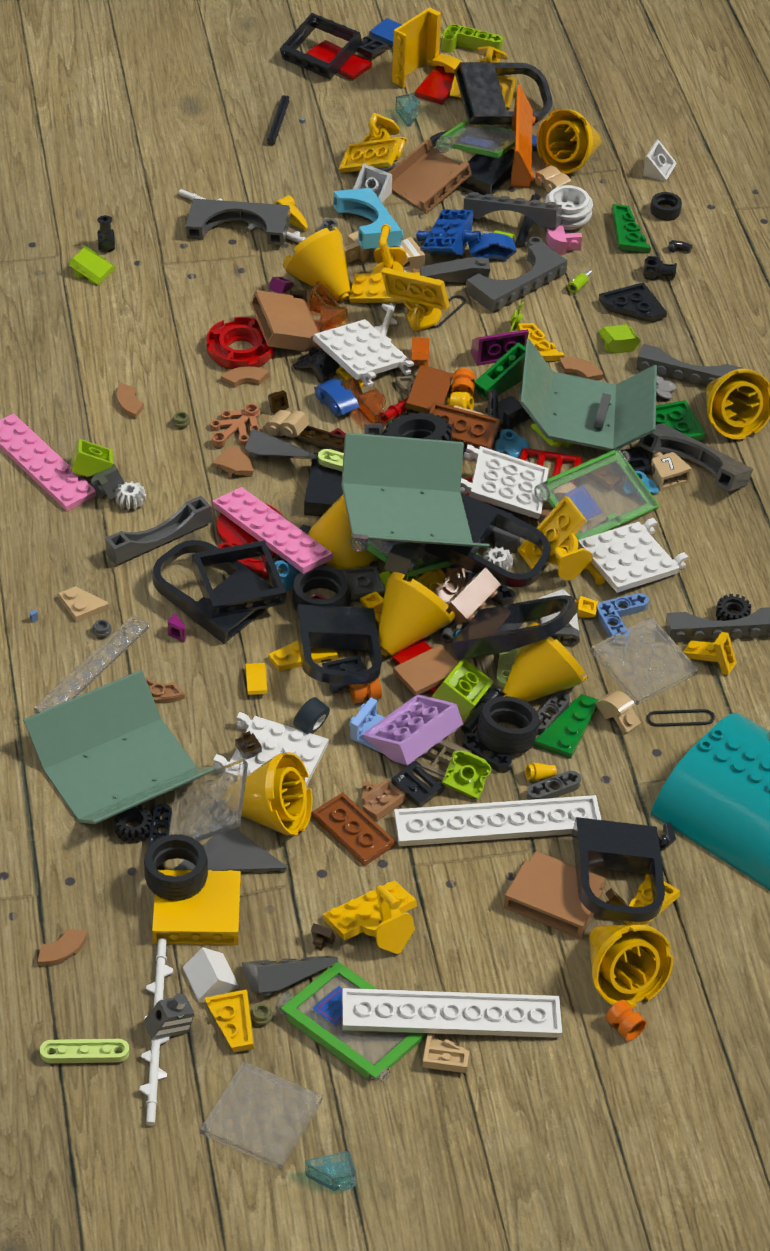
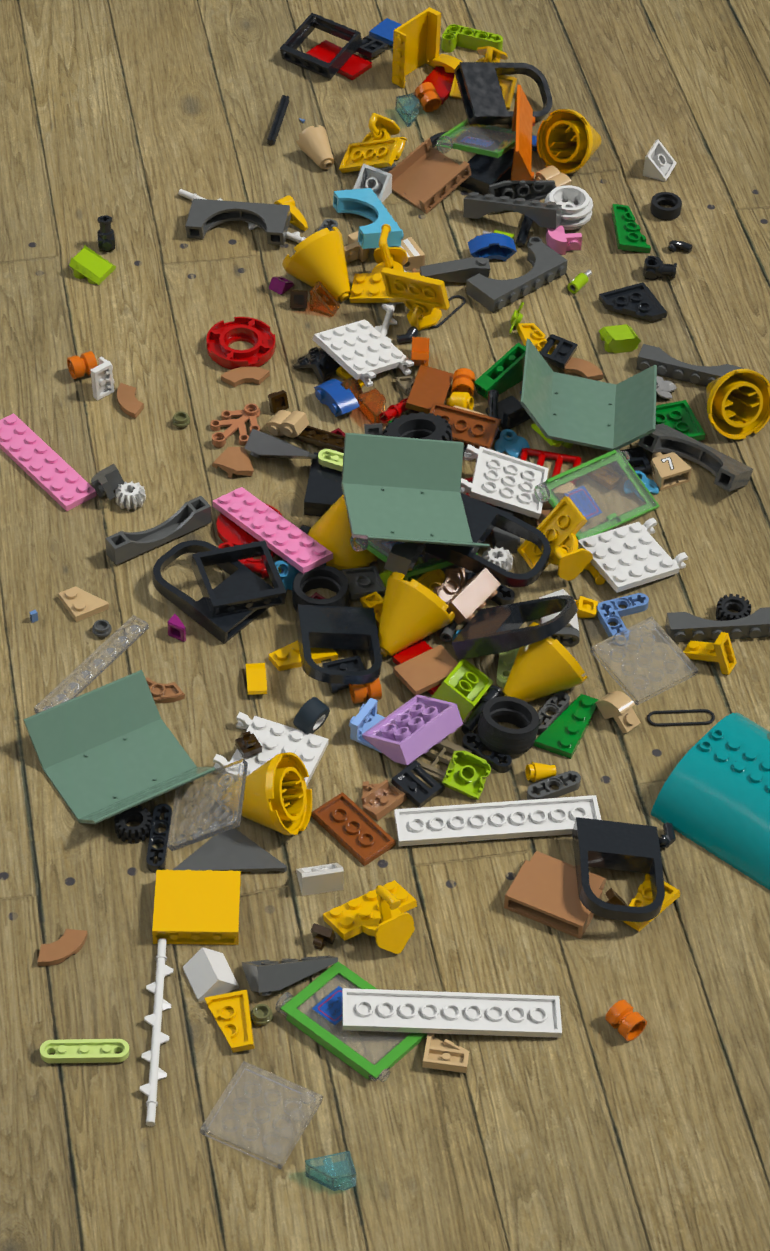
lime slope [71,438,113,477] -> none
dark grey torso [143,993,194,1040] -> none
black tyre [144,834,208,901] -> none
medium nougat piece [250,290,320,351] -> none
clear orange slope [320,306,347,332] -> none
blue slope [416,209,482,255] -> none
magenta slope [471,329,529,366] -> none
yellow cone [589,924,673,1007] -> none
dark grey beam [594,393,611,429] -> none
none -> orange wheel [67,351,98,379]
none -> white bracket [90,356,114,401]
none -> white slope [296,863,344,896]
none -> tan cone [297,125,334,169]
none -> black arm [396,326,419,344]
none -> orange wheel [415,82,442,112]
none -> dark grey wedge [488,180,556,213]
none -> black plate [539,334,578,369]

